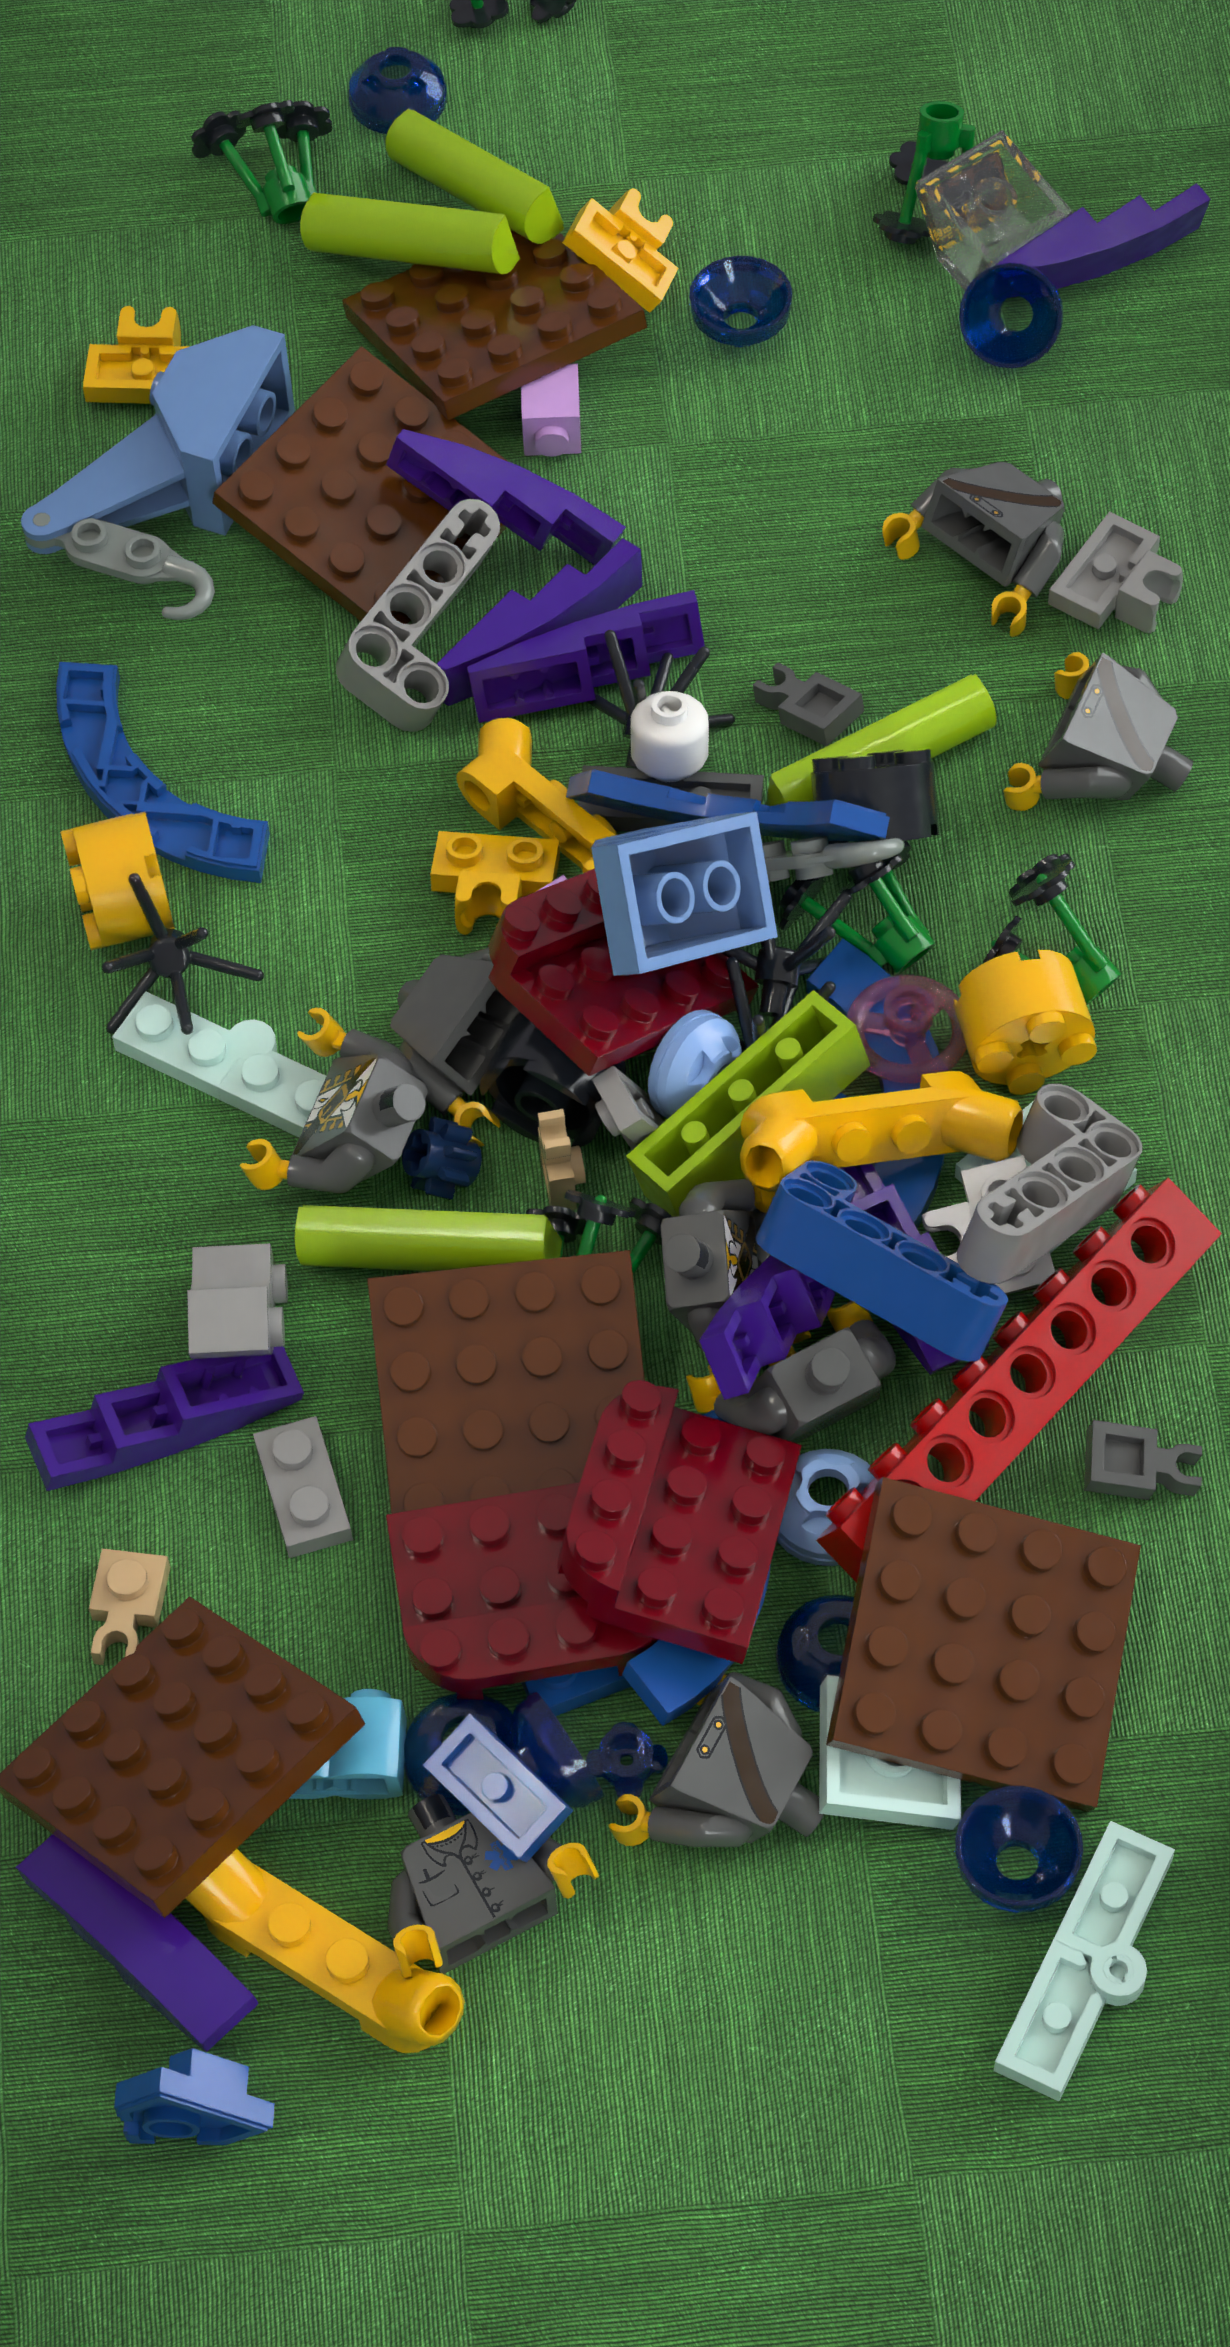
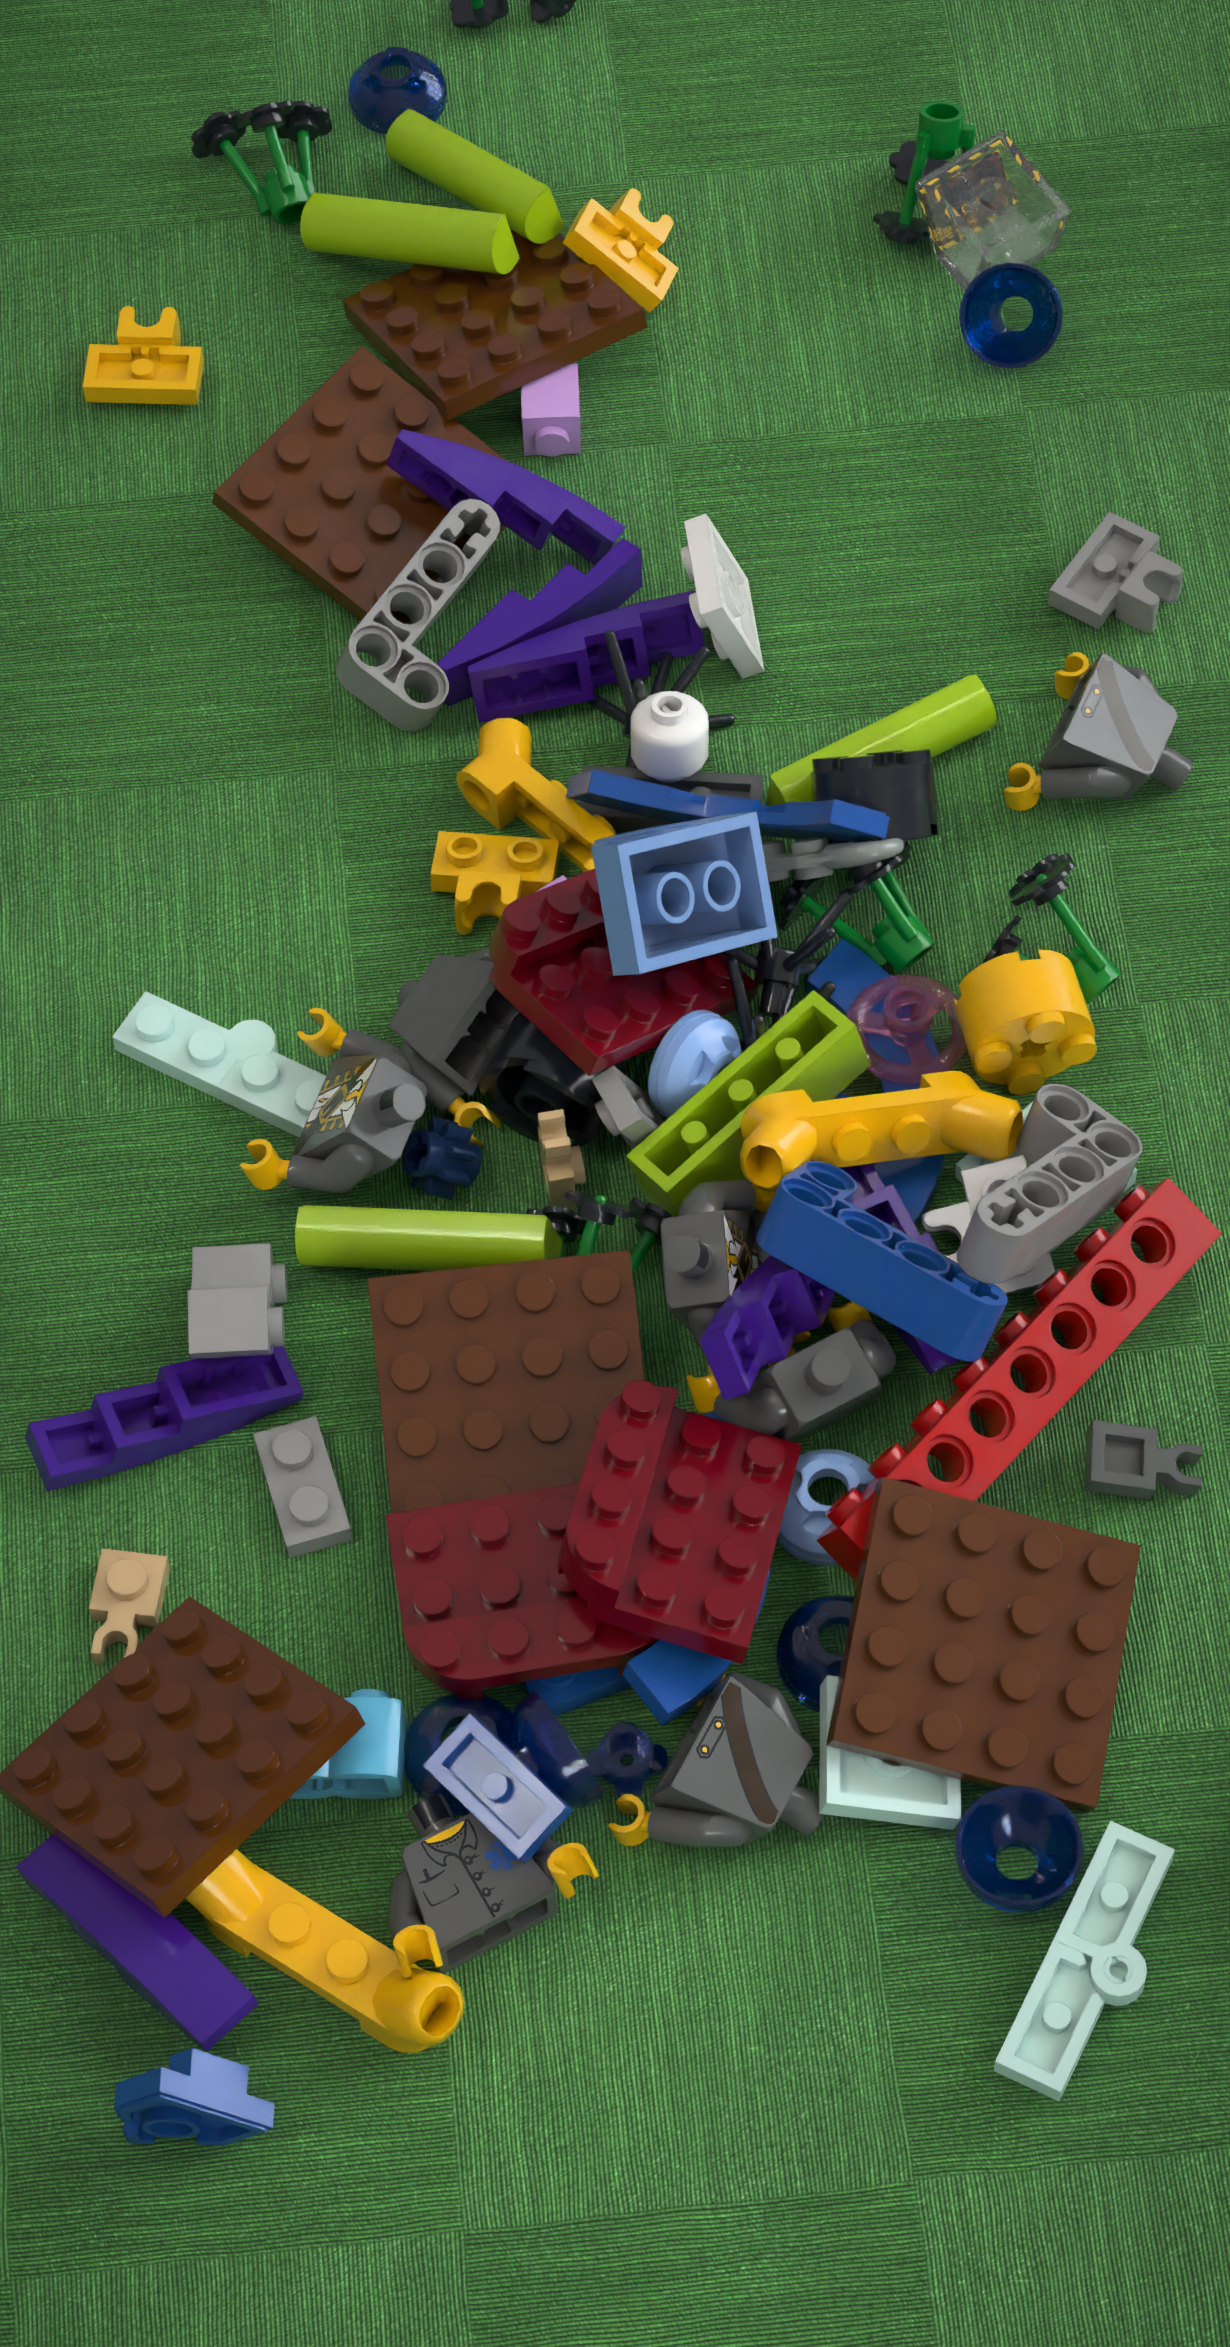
medium blue slope [21,325,295,620] -> none
blue tile [56,662,270,883] -> none
yellow brick [61,811,175,950] -> none
black plant [102,873,264,1035] -> none
clear blue piece [689,256,792,347] -> none
dark grey plate [753,662,864,746] -> none
dark grey torso [882,461,1065,637] -> none
dark purple slope [987,183,1211,300] -> none
none -> white plate [681,514,764,679]

